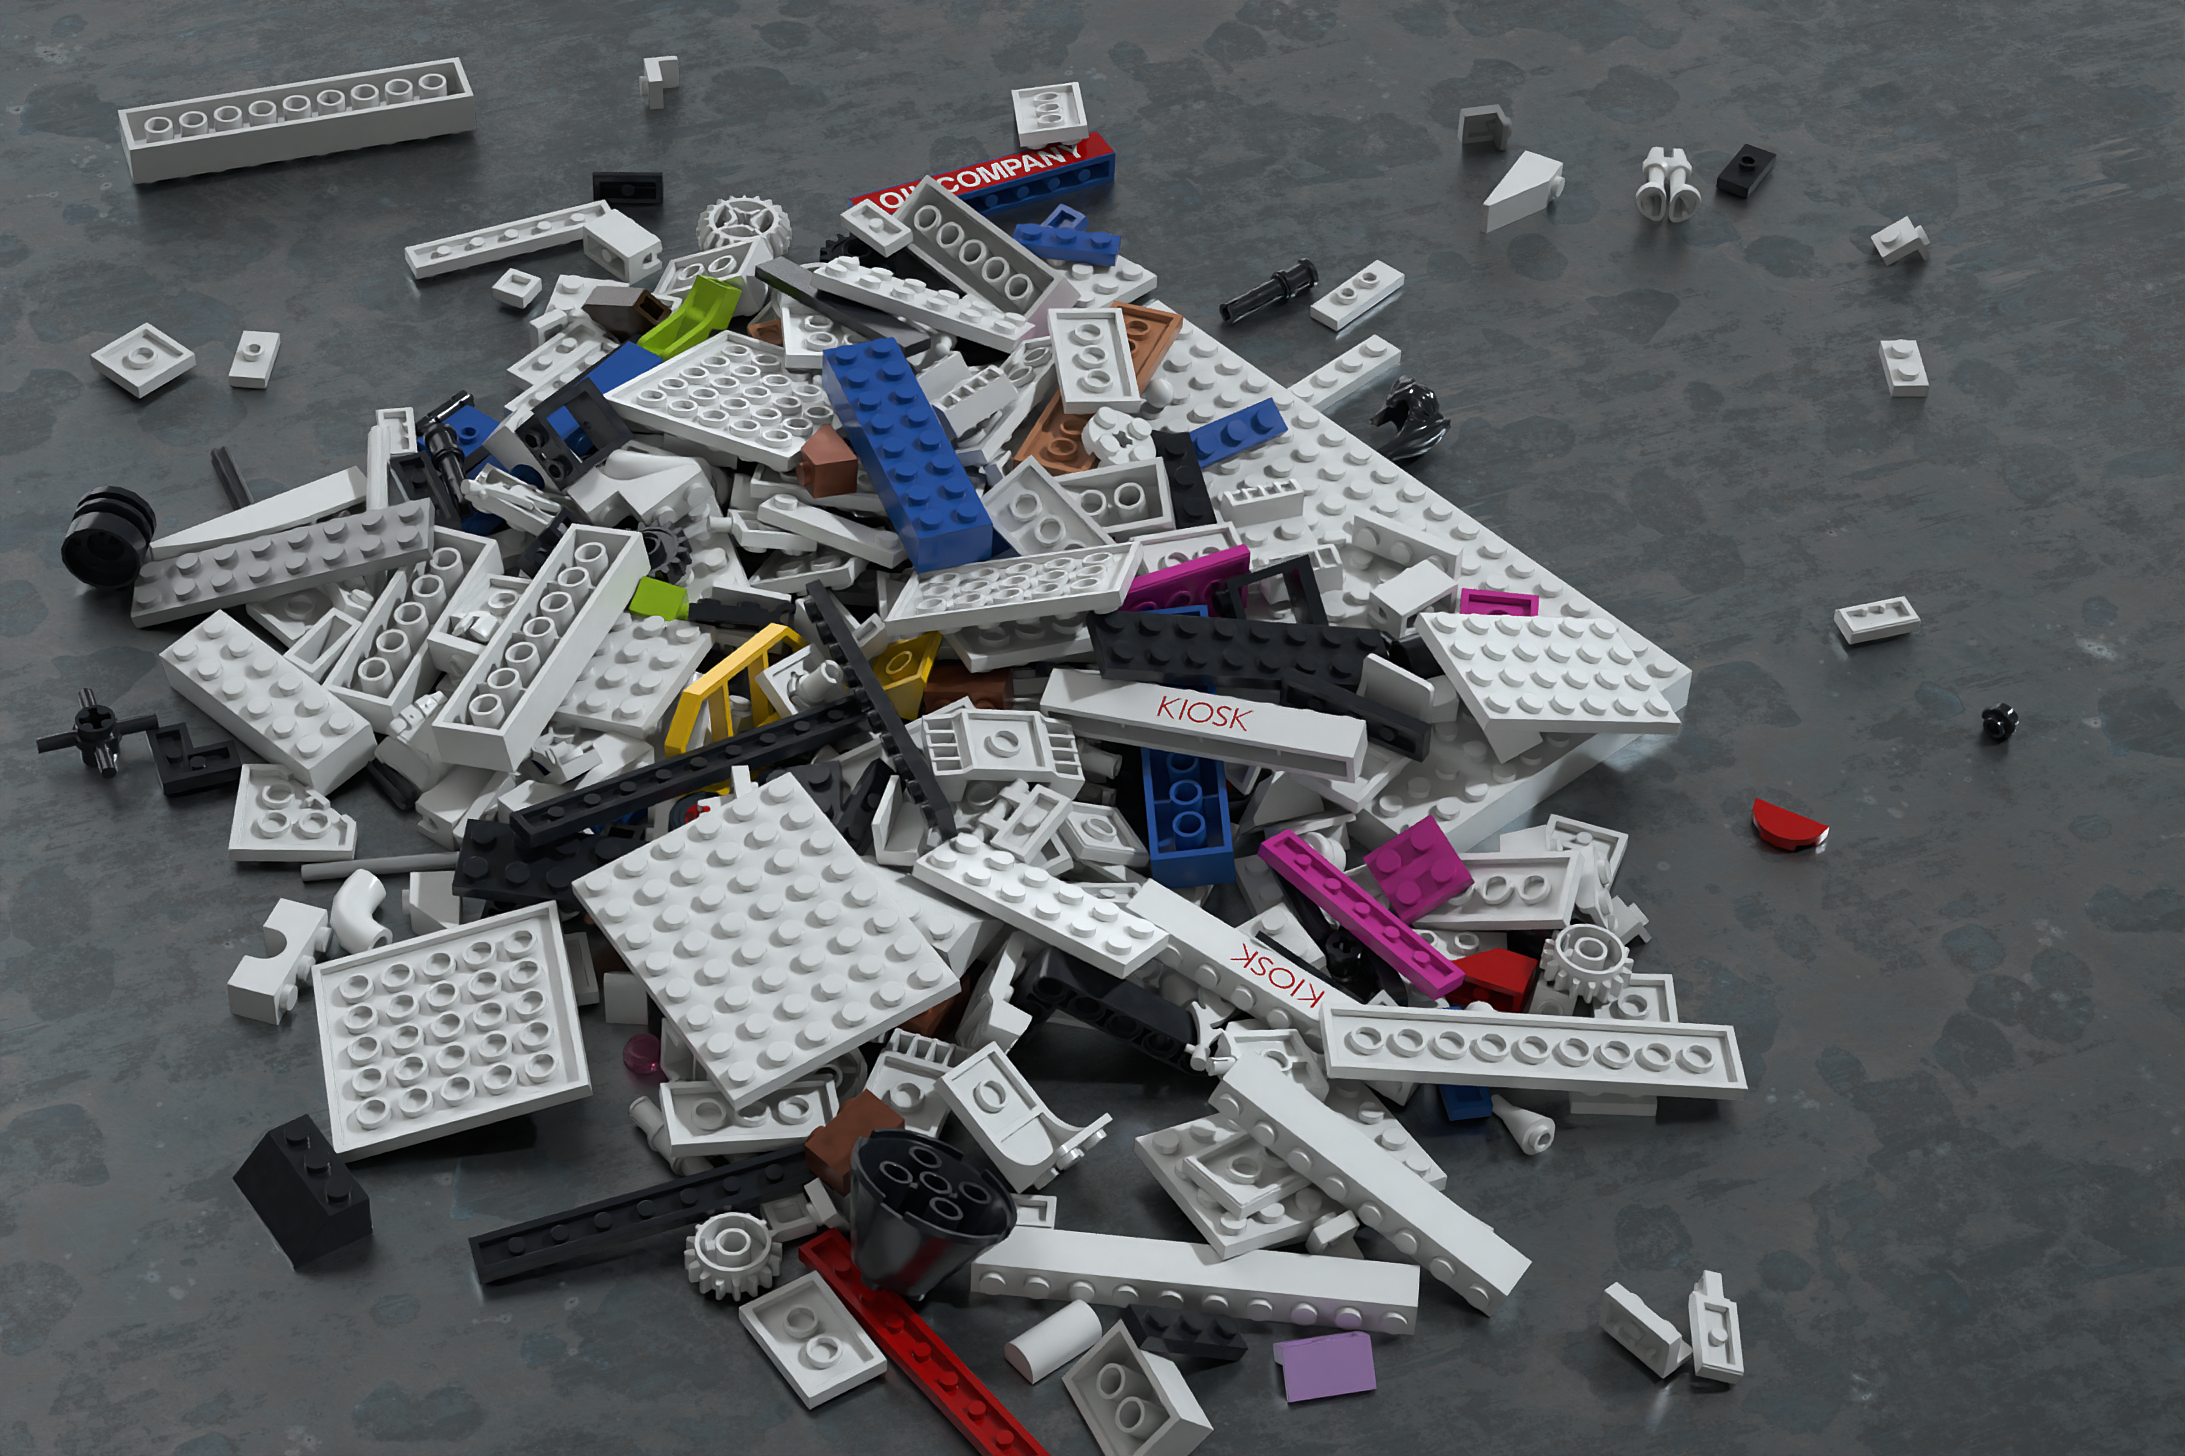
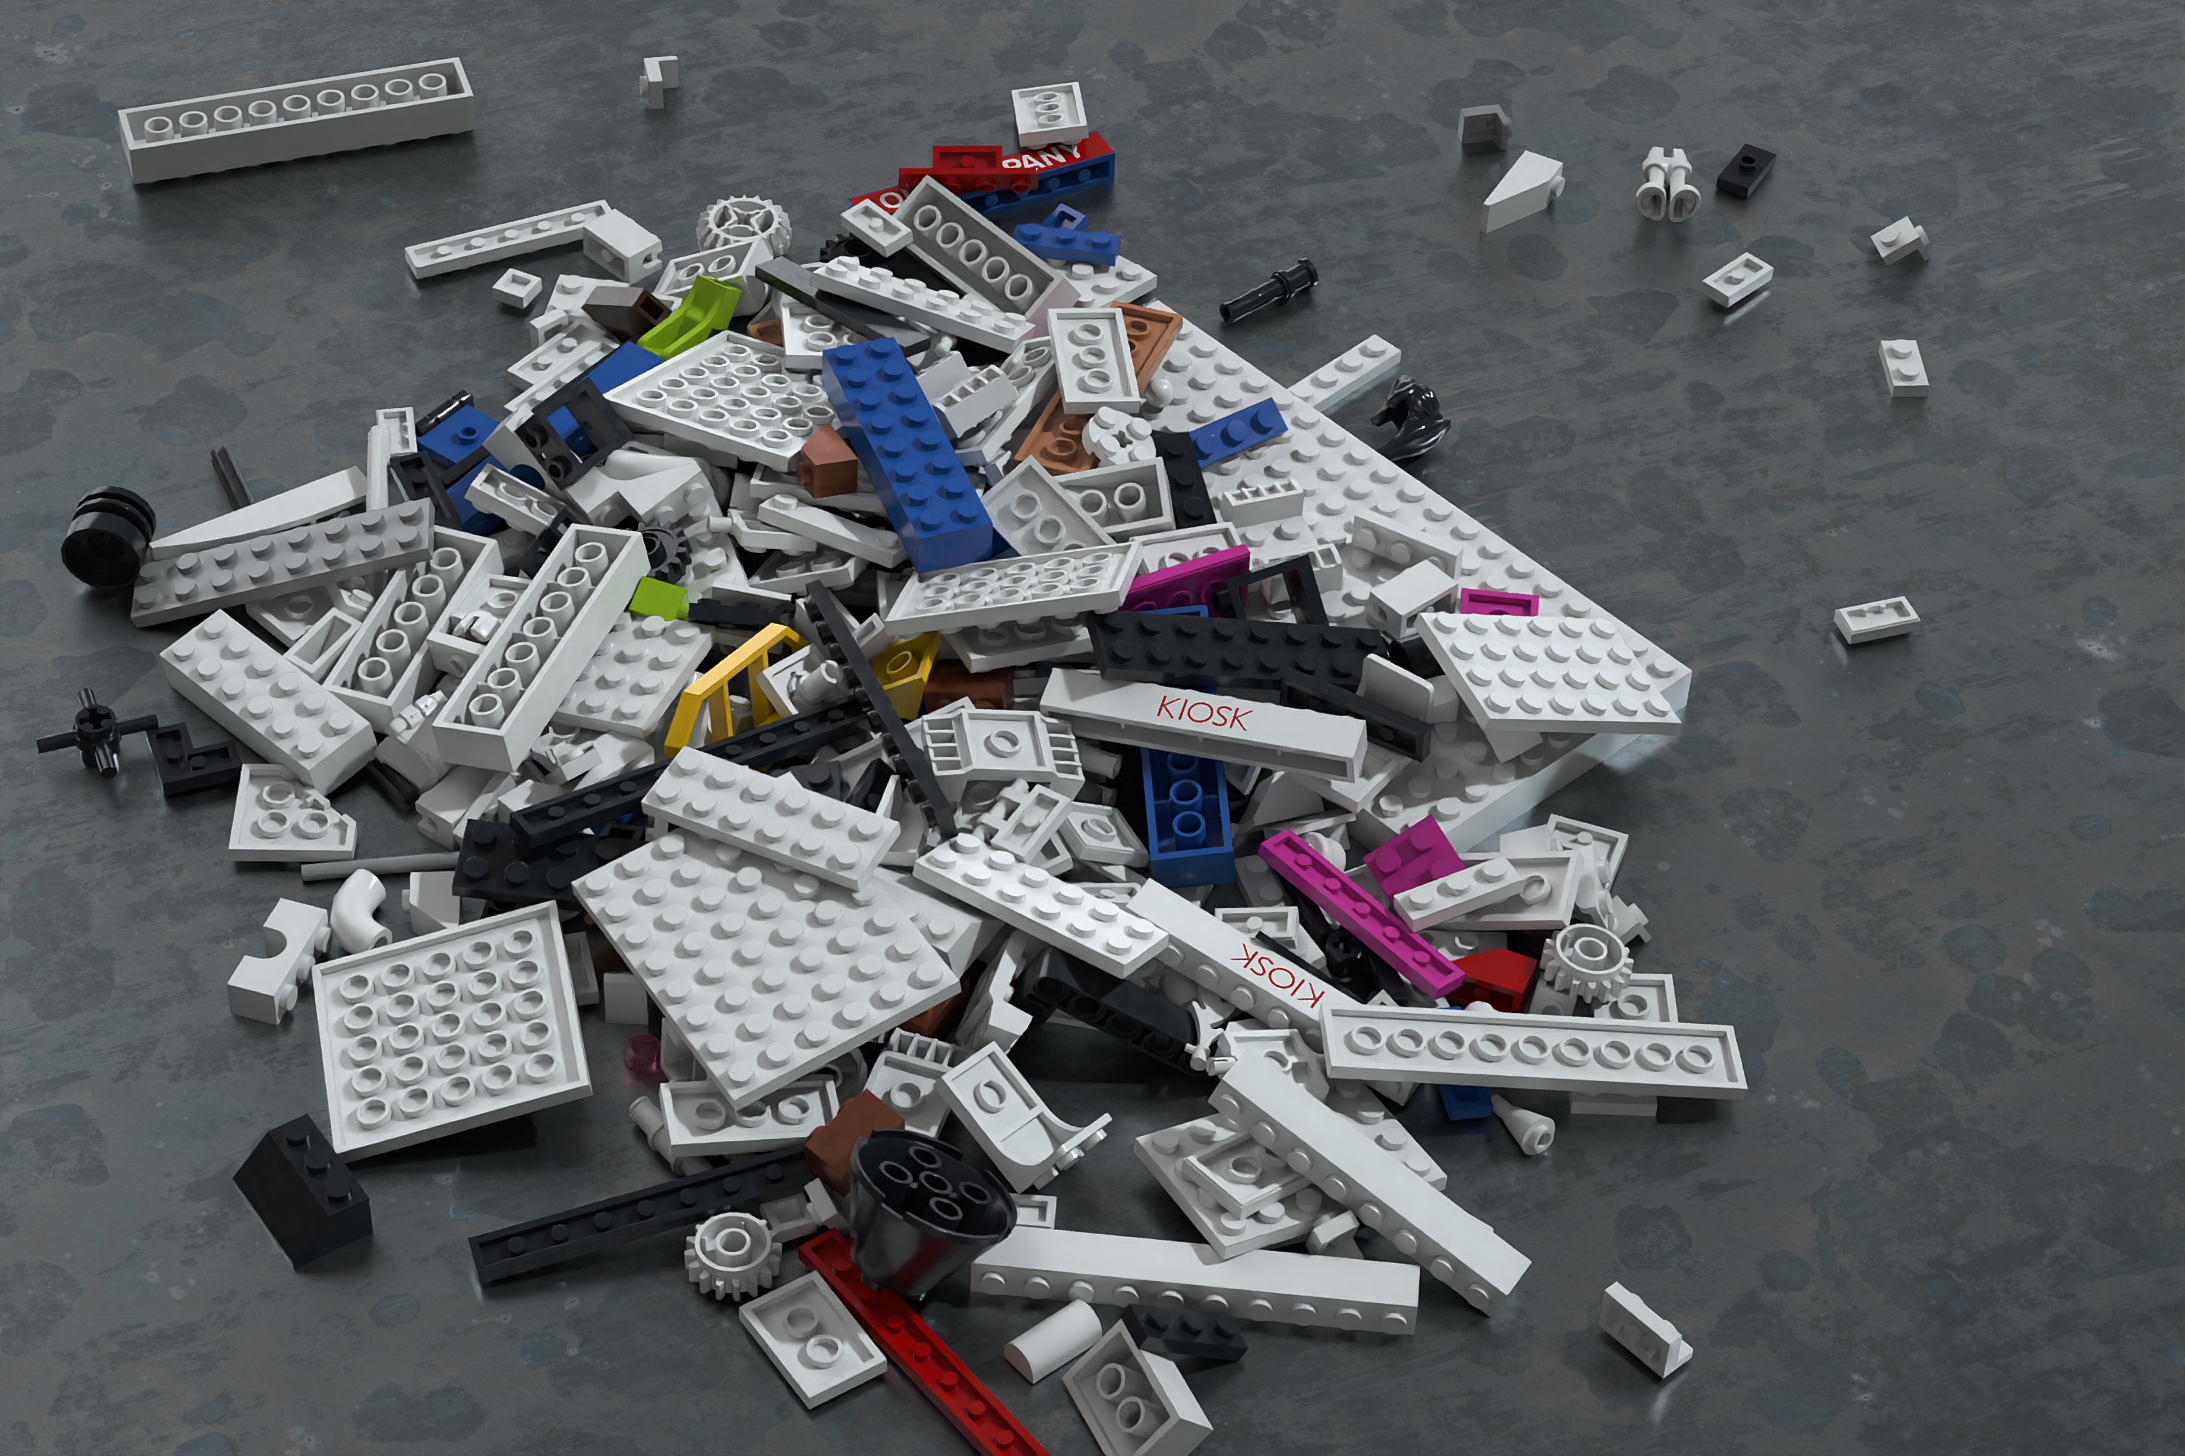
white plate [90,322,196,399] -> none
white plate [228,331,281,389] -> none
black pin [423,423,478,518] -> none
white piece [460,474,575,513] -> none
black slope [592,172,664,204] -> none
lavender panel [1273,1331,1377,1402] -> none
white plate [1310,259,1405,331] -> none
white hinge [1688,1270,1744,1385] -> none
red tile [1751,798,1829,850] -> none
black plate [1981,702,2019,739] -> none
none -> white plate [641,745,901,892]
none -> red bracket [898,145,1039,193]
none -> white plate [1214,906,1299,949]
none -> white plate [1394,855,1524,933]
none -> white plate [1700,252,1774,308]

